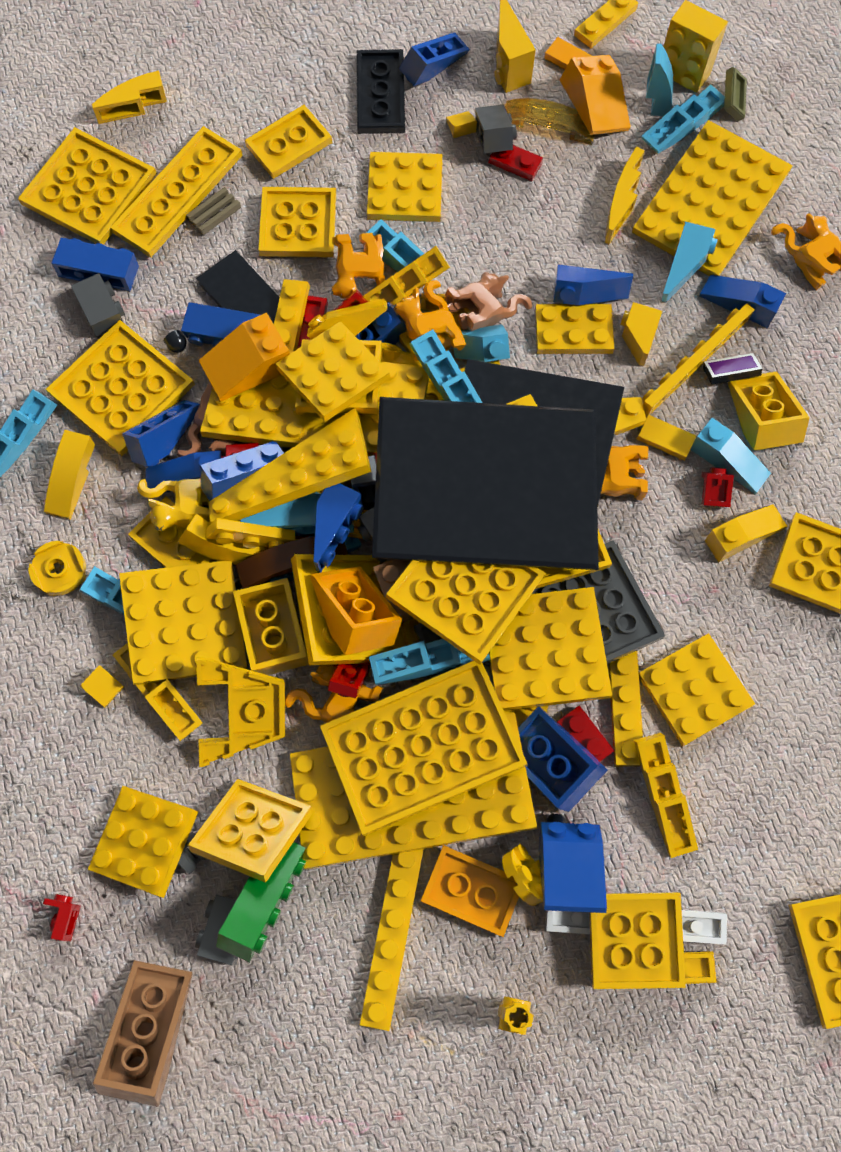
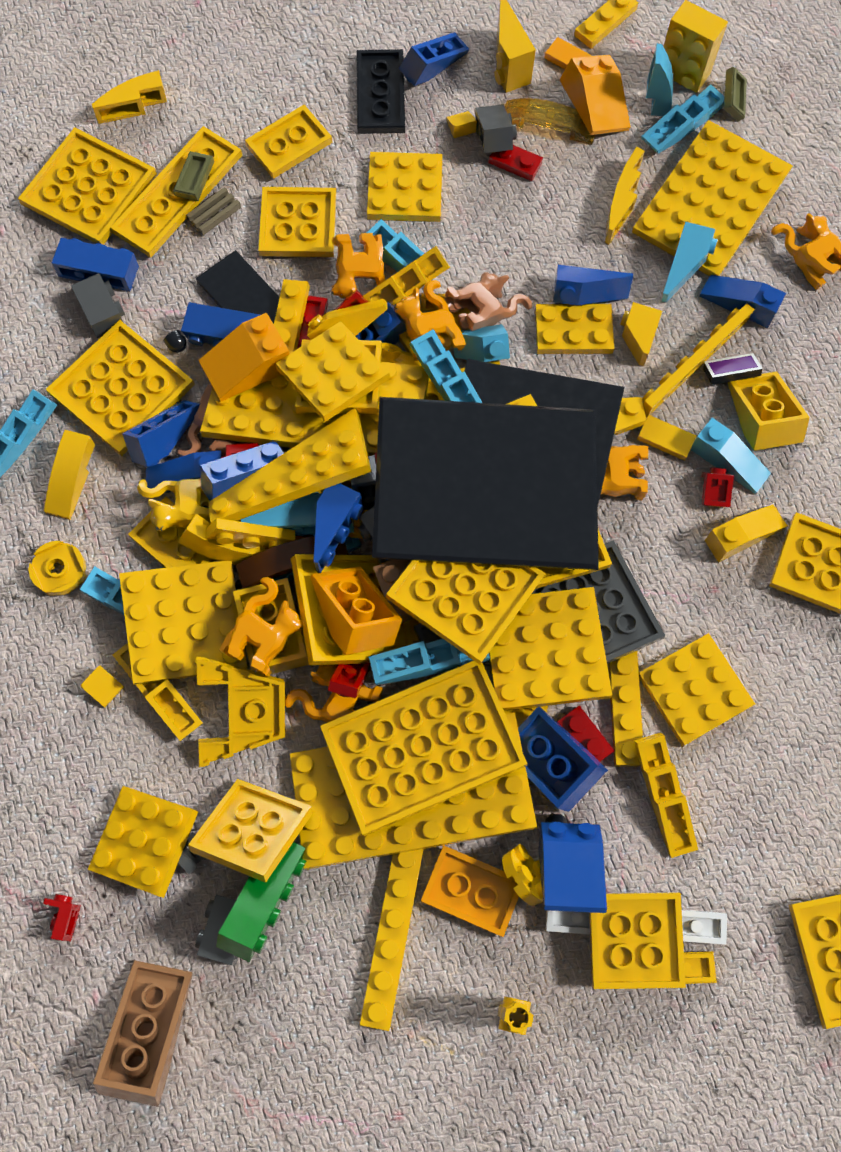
none -> olive tile [173,151,214,201]
none -> light orange animal [219,577,303,677]

